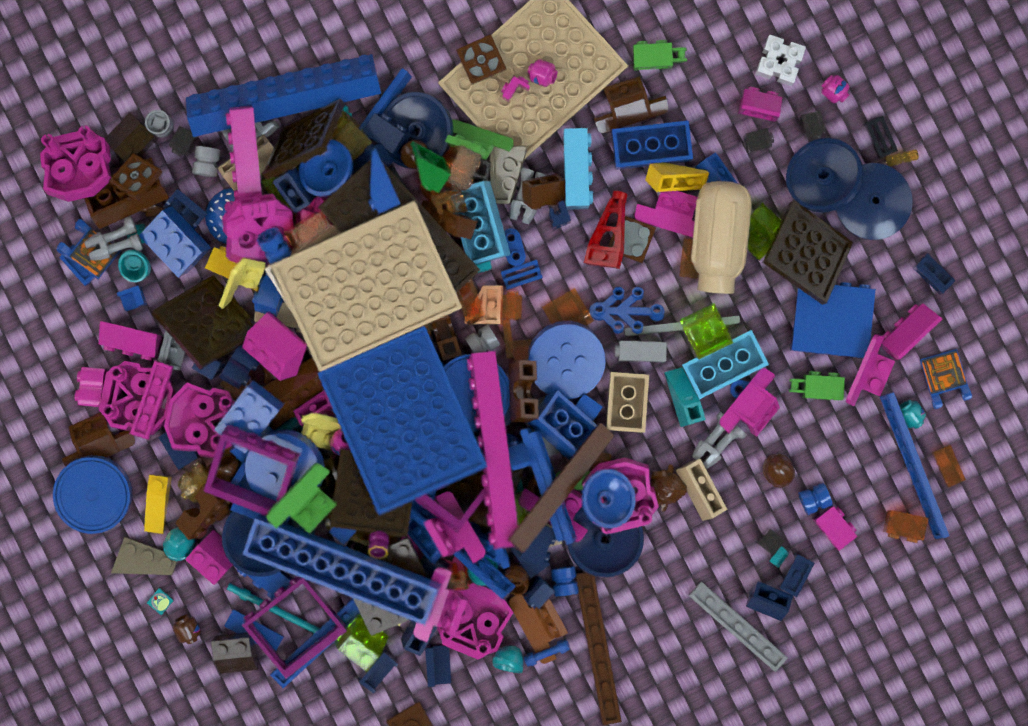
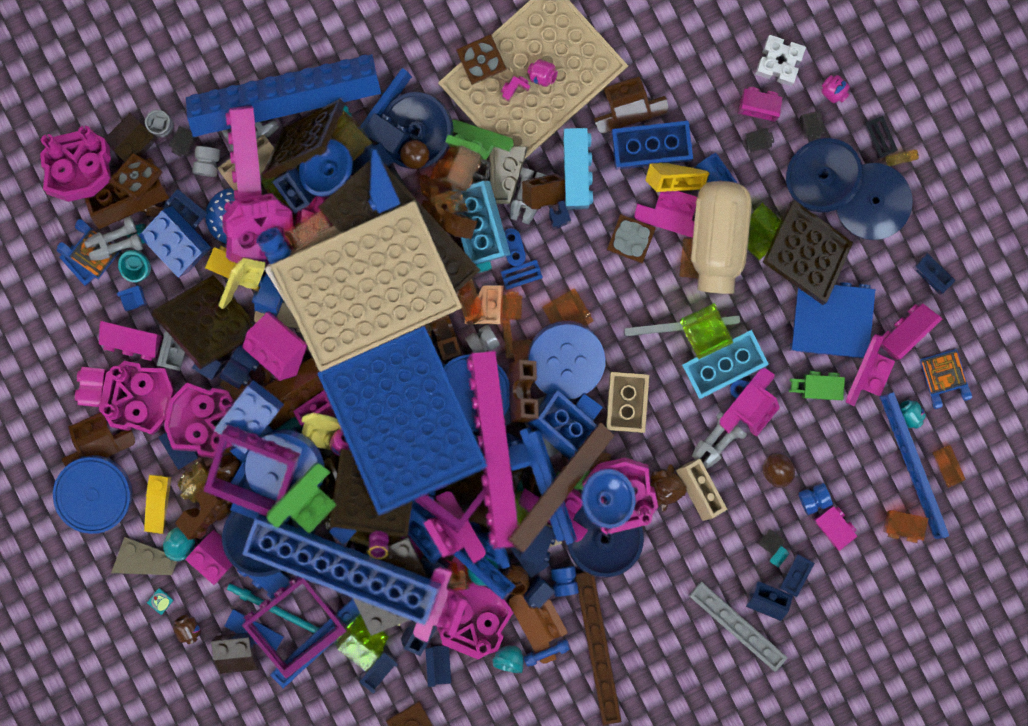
dark pink tile [130,361,174,440] -> none
green slope [411,141,451,193] -> none
red plate [583,191,628,269] -> none
blue plant [590,287,665,334] -> none
light grey brick [614,341,667,363] -> none
bright green brick [632,40,687,71] -> none
teal slope [664,367,706,427] -> none

